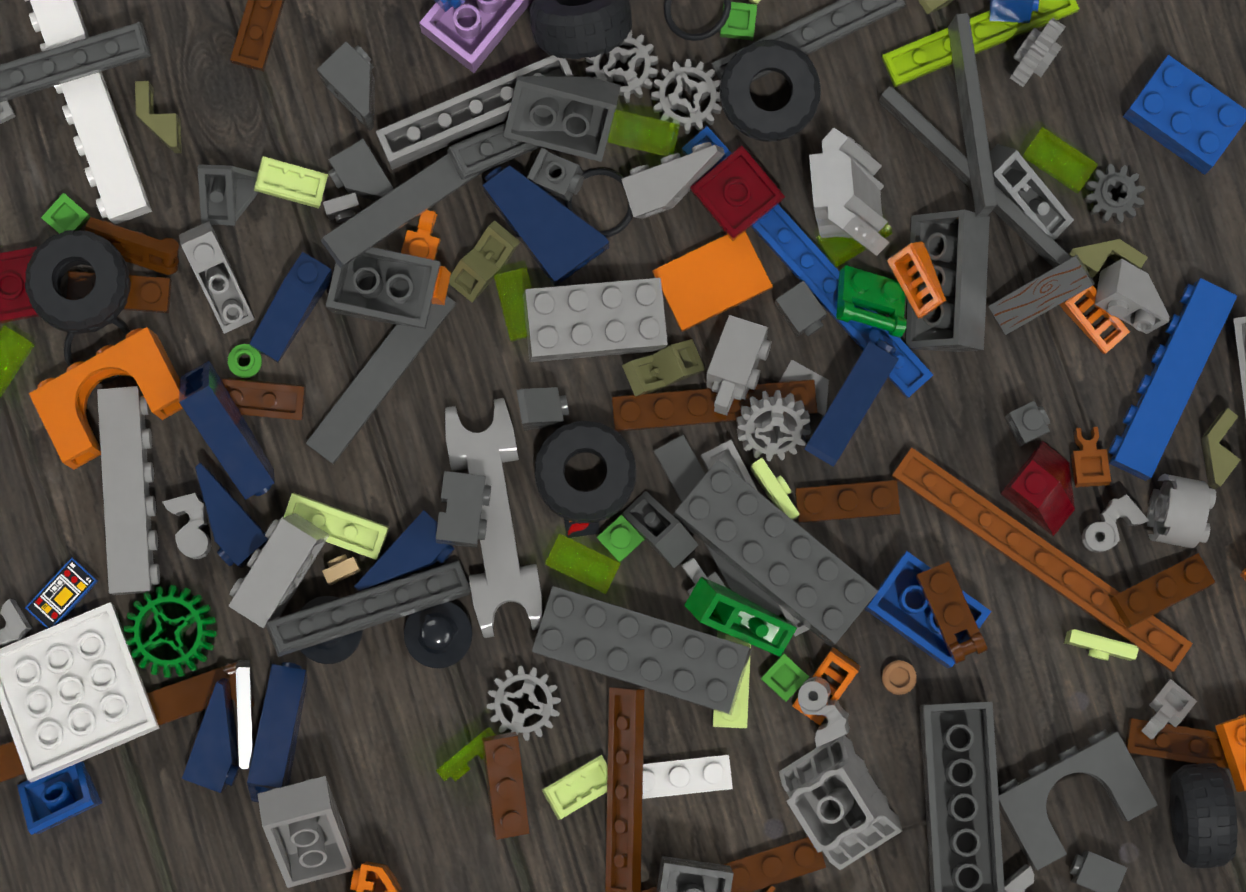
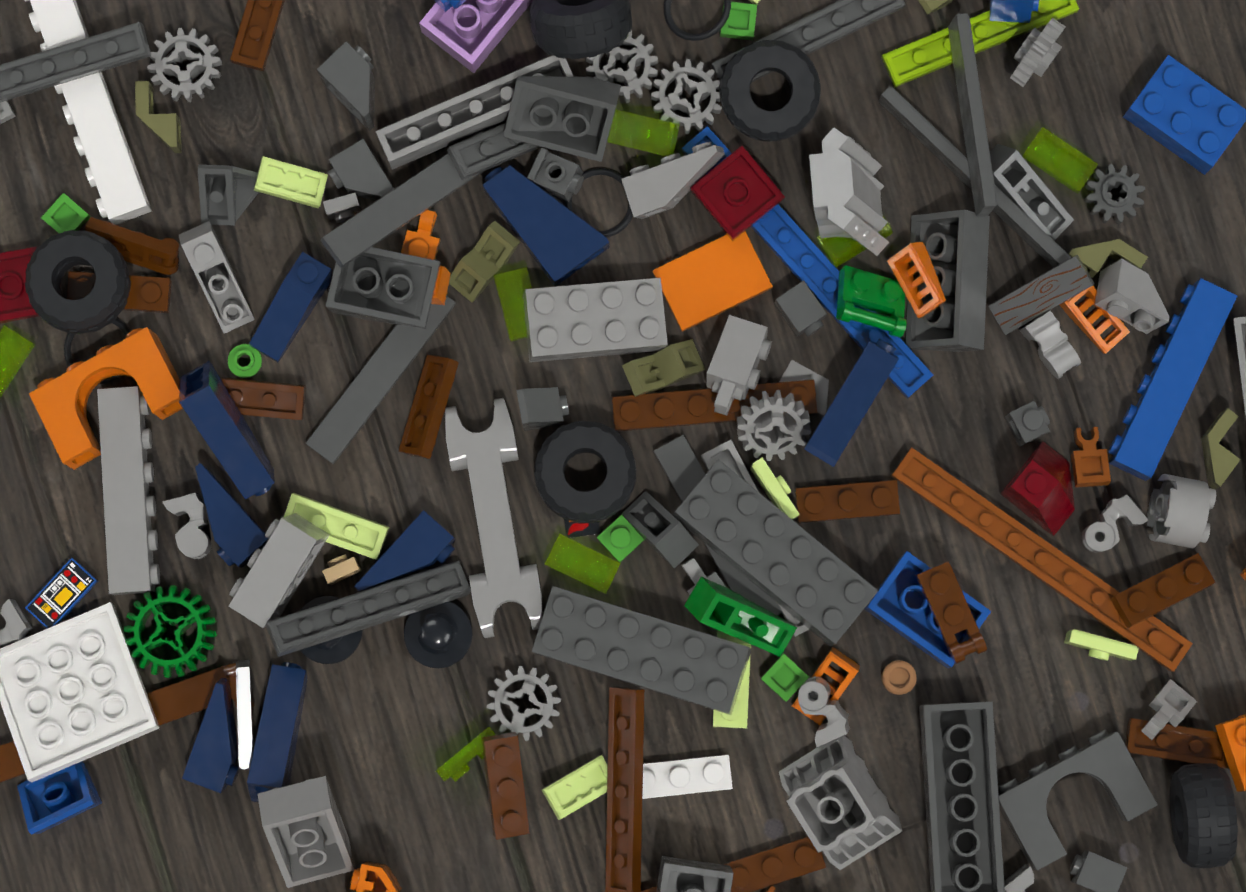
dark grey brick [436,471,491,548] -> none
none -> light grey gear [147,28,222,102]
none -> reddish brown plate [398,355,459,459]
none -> light grey leg [1019,310,1081,379]

